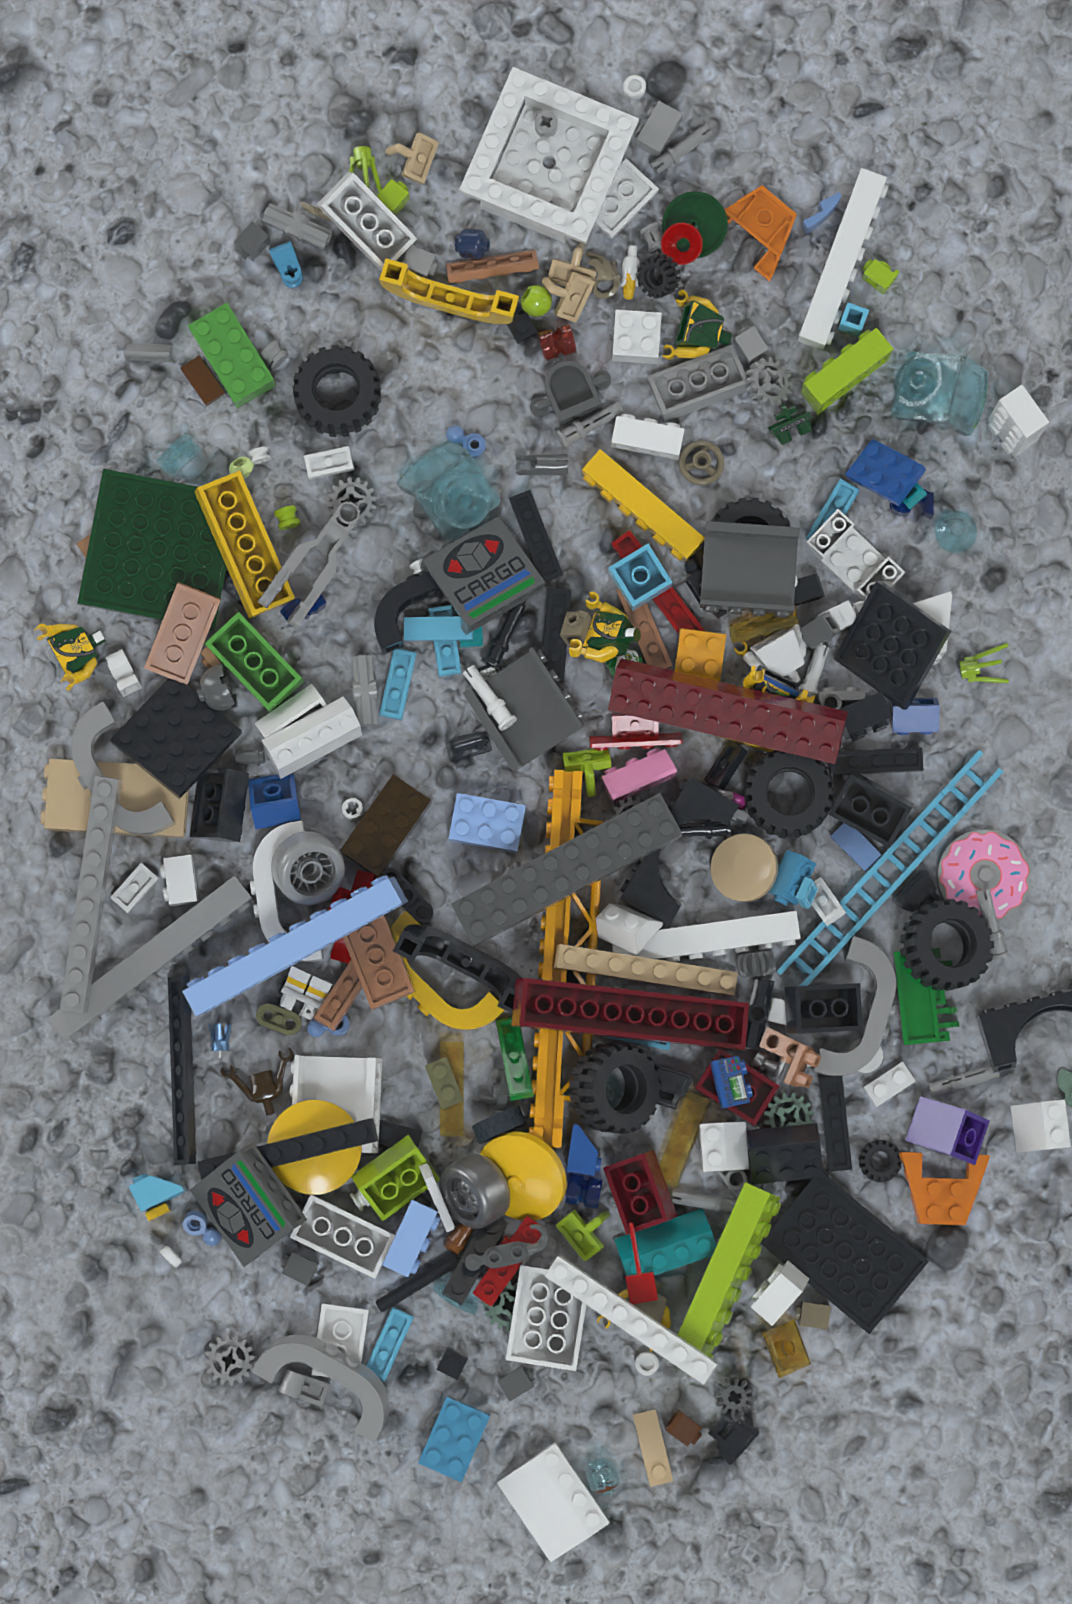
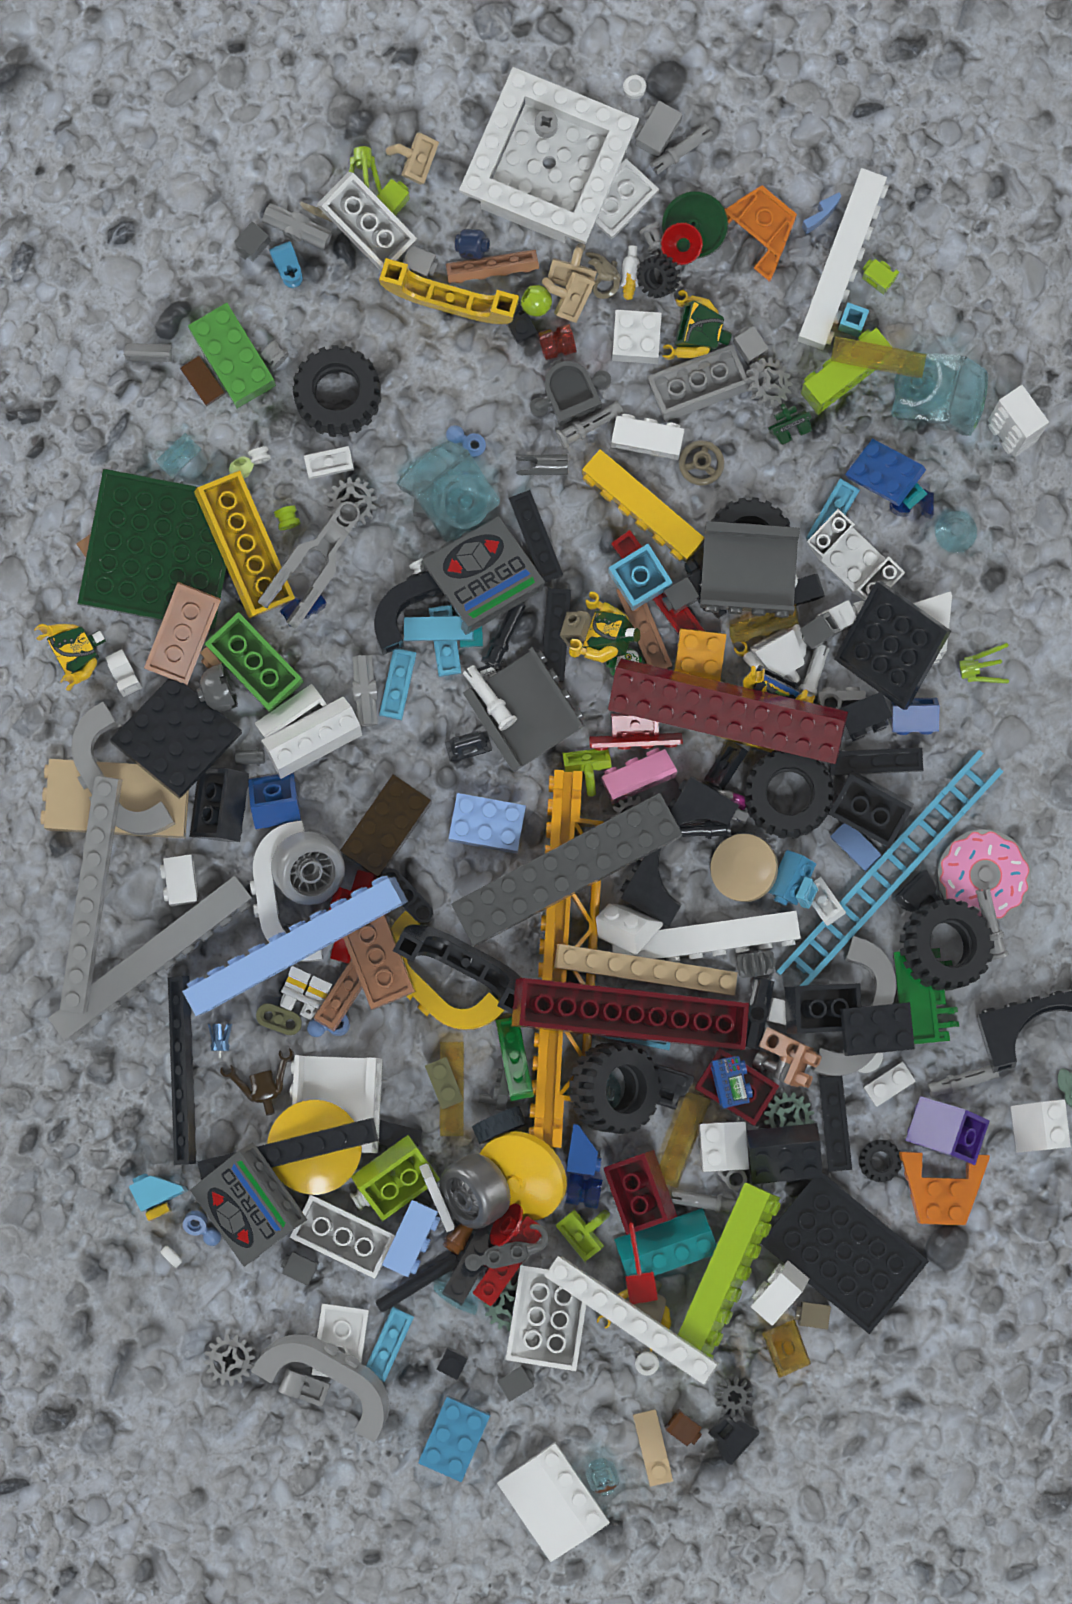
white plate [110,863,159,914] -> none
white bush [342,798,363,820] -> none
none -> red dish [490,1203,523,1247]
none -> dark grey brick [662,577,699,614]
none -> clear yellow plate [830,336,927,379]
none -> black plate [840,1002,915,1056]

